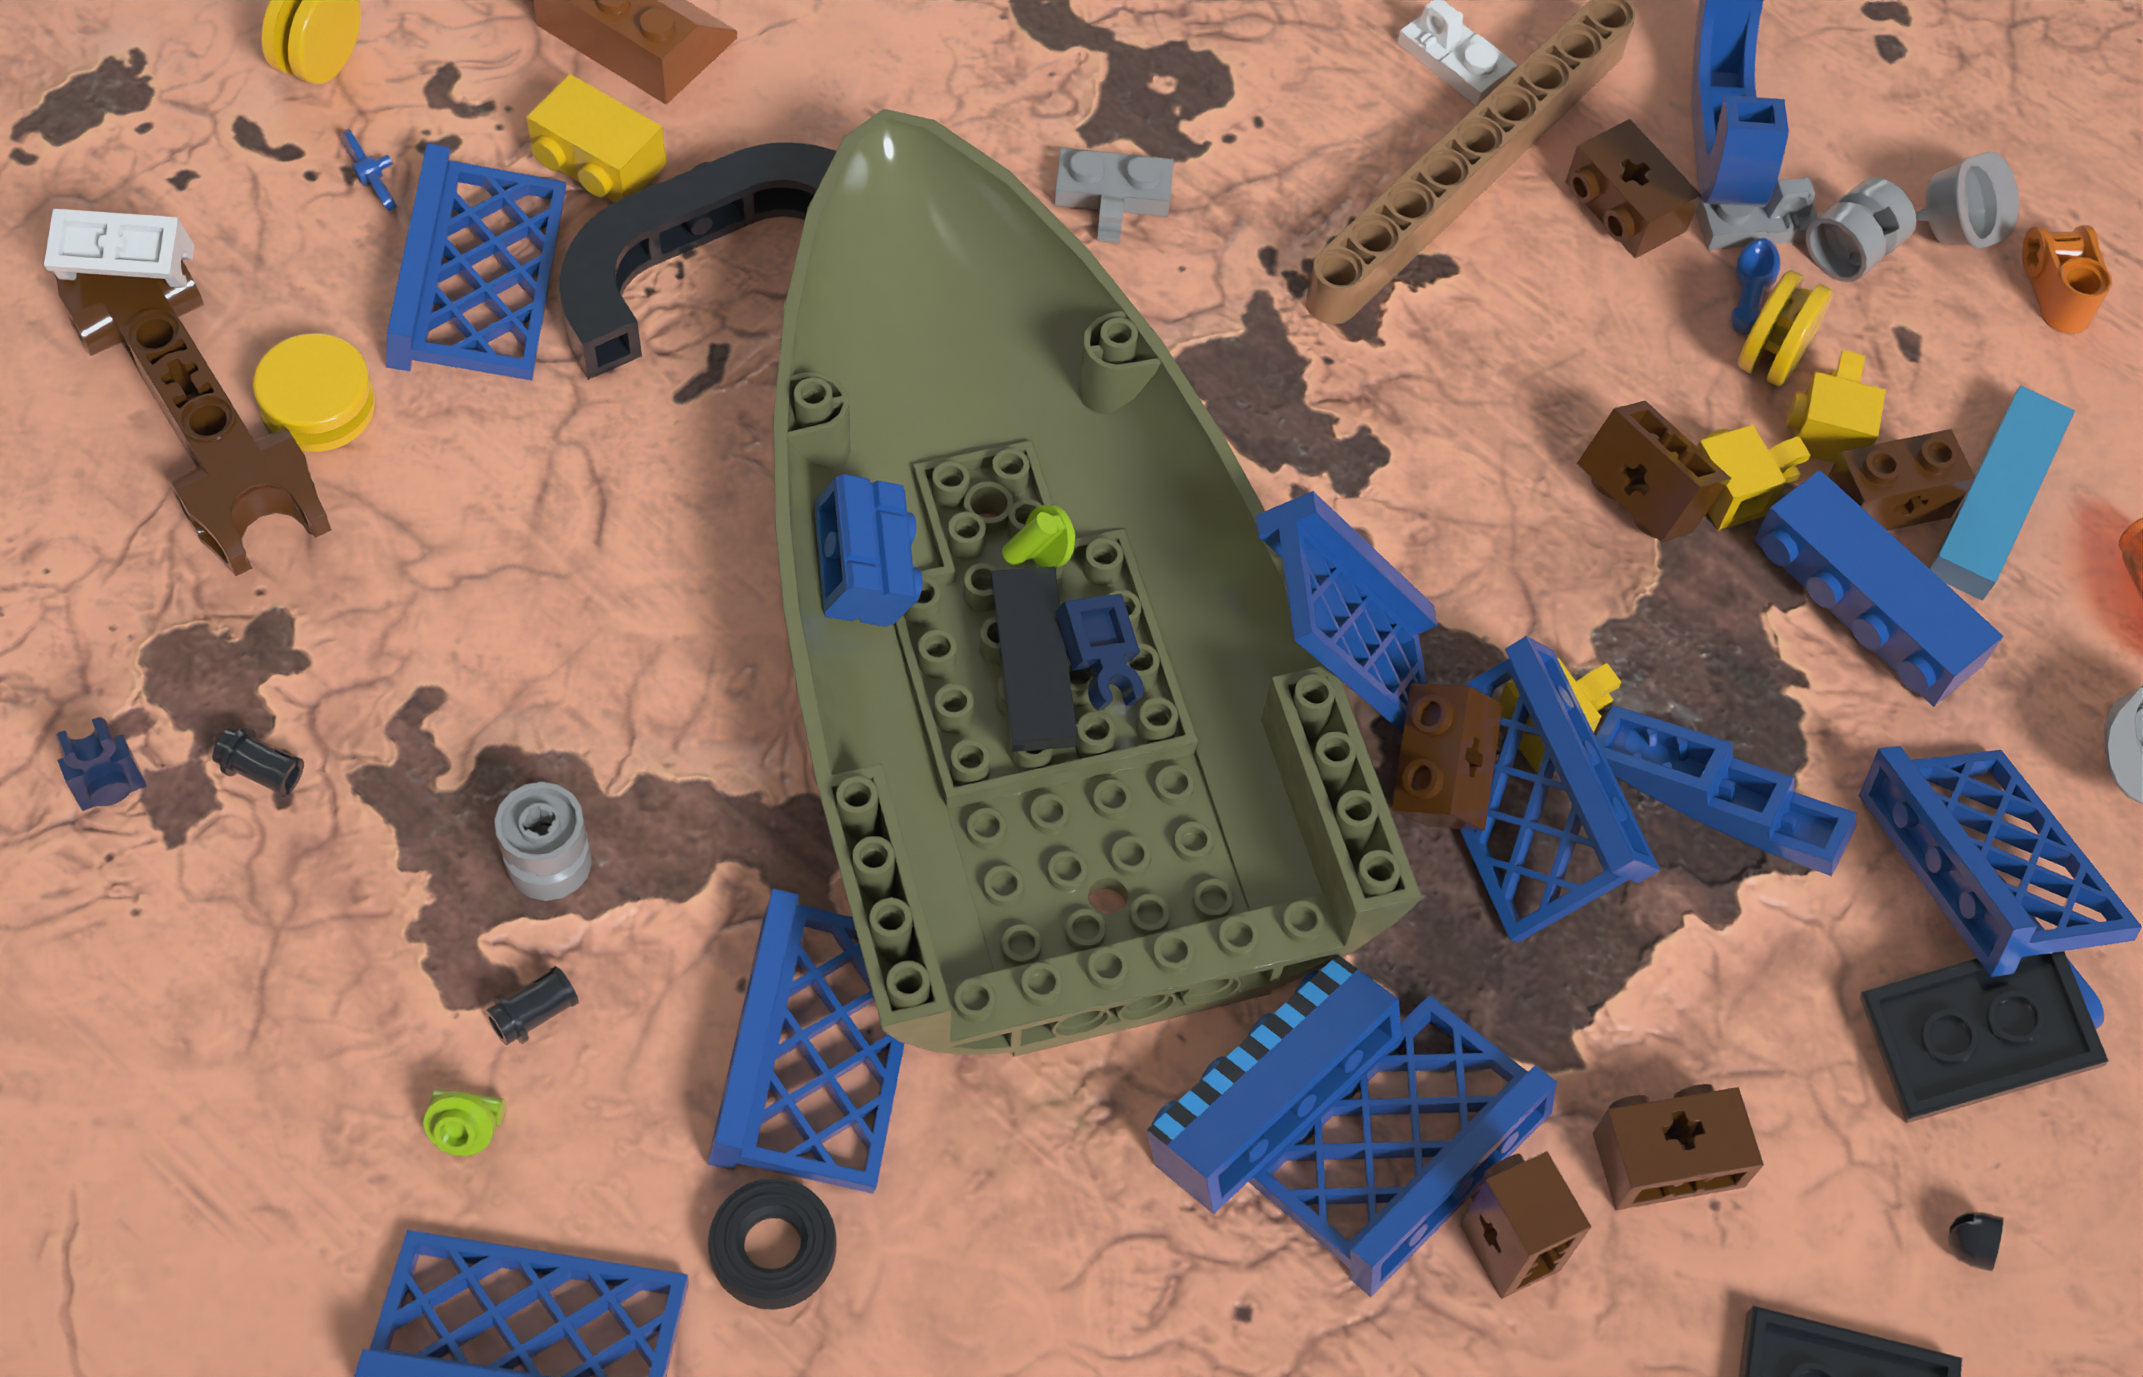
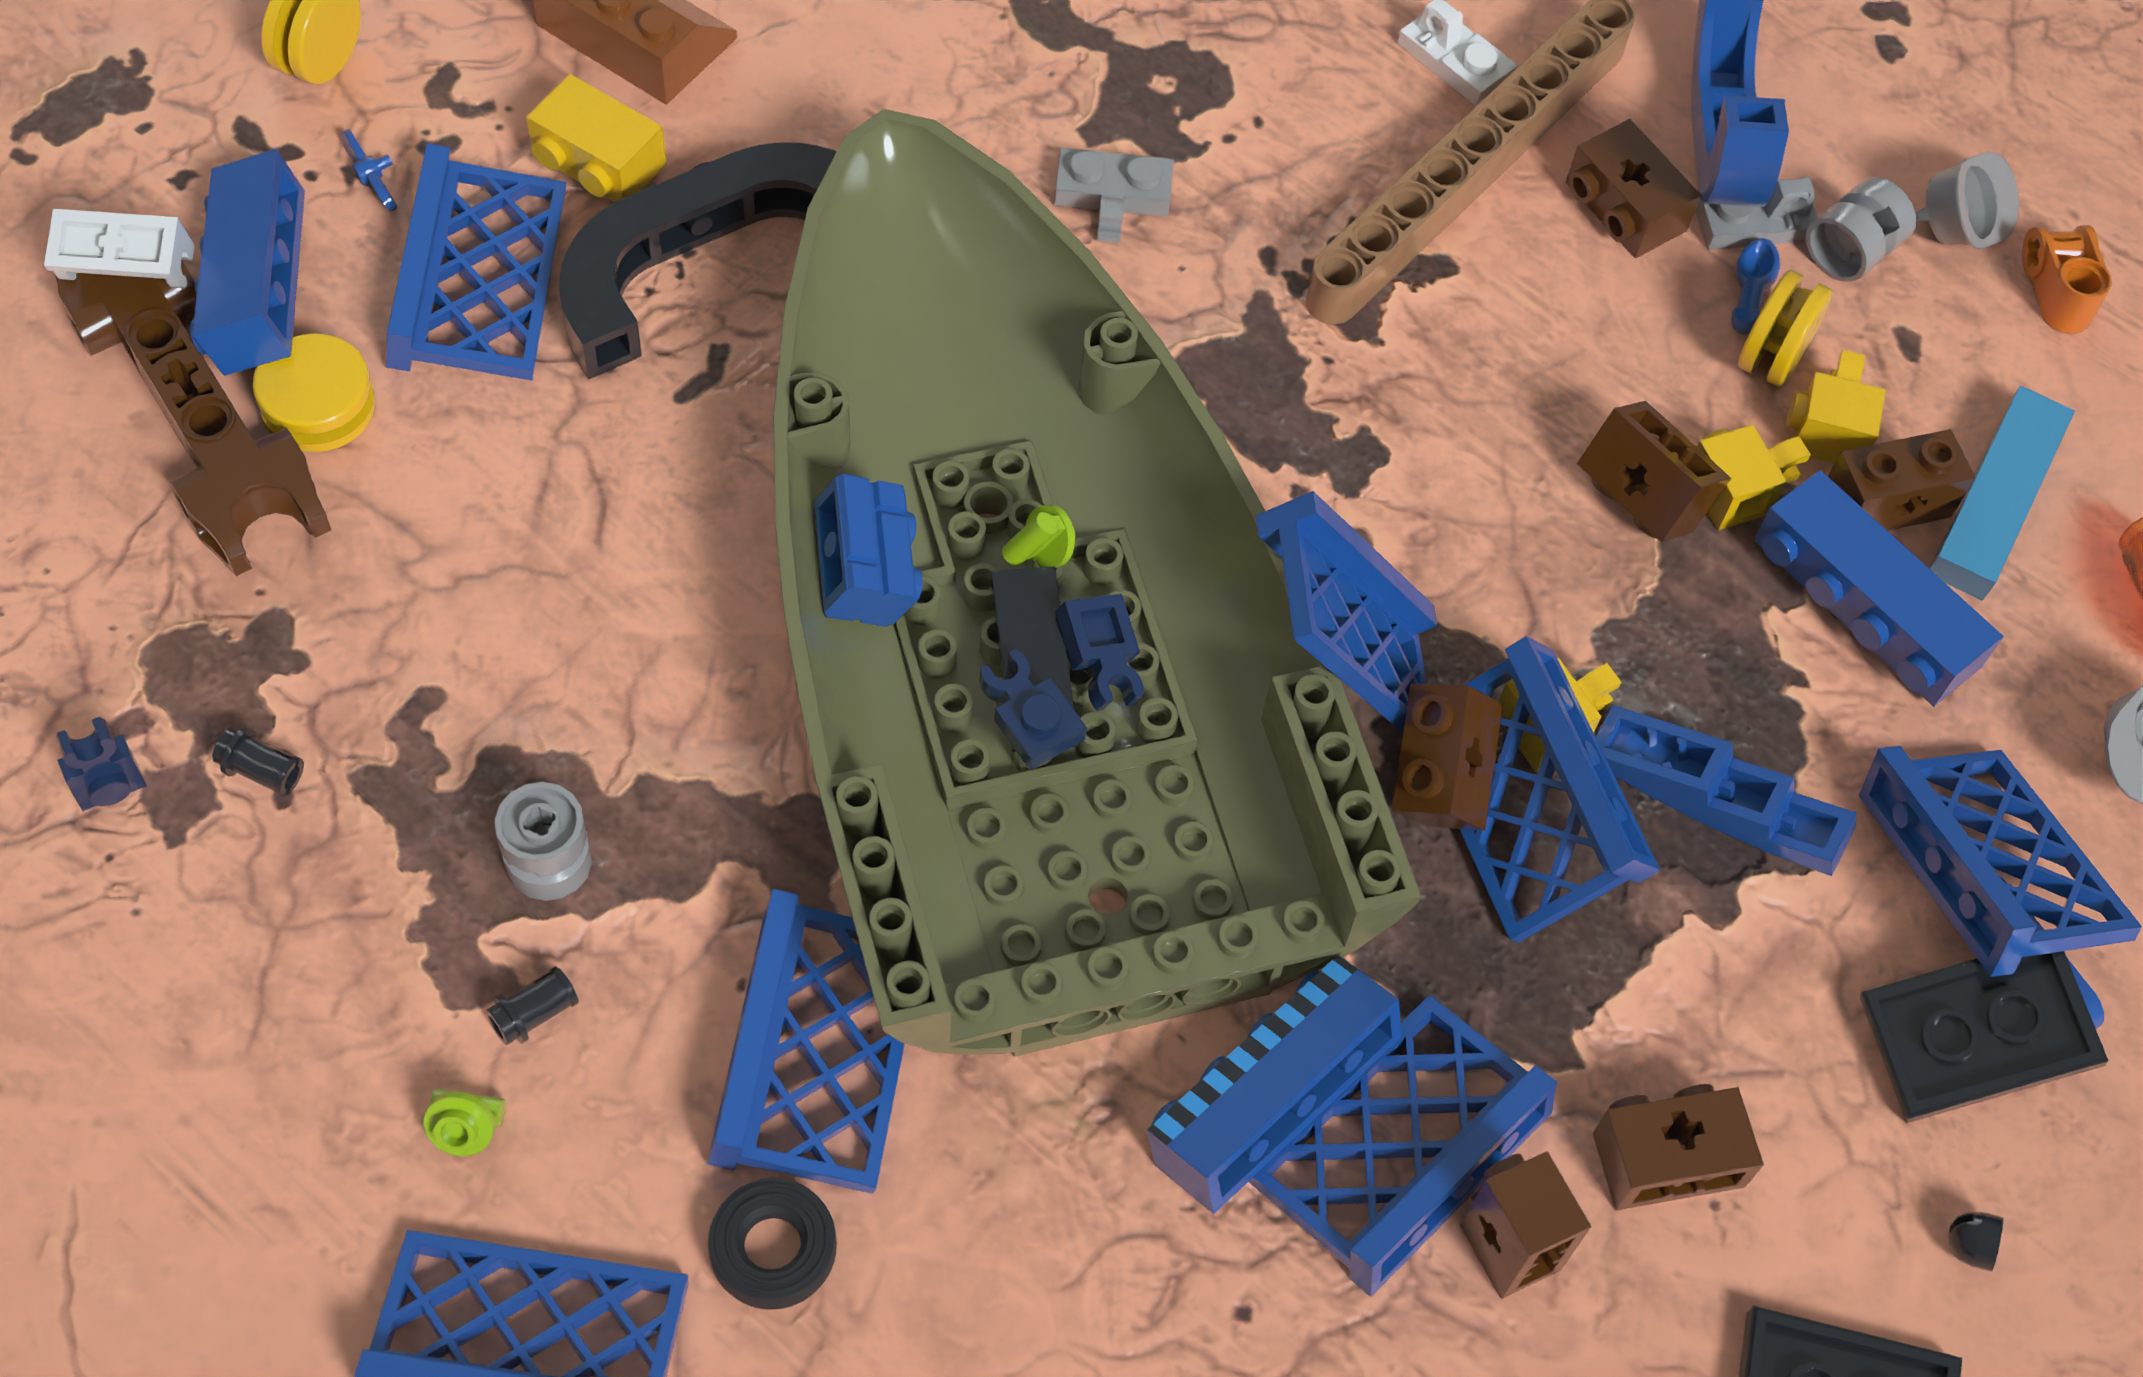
none -> blue brick [190,149,305,376]
none -> dark blue plate [979,649,1087,771]

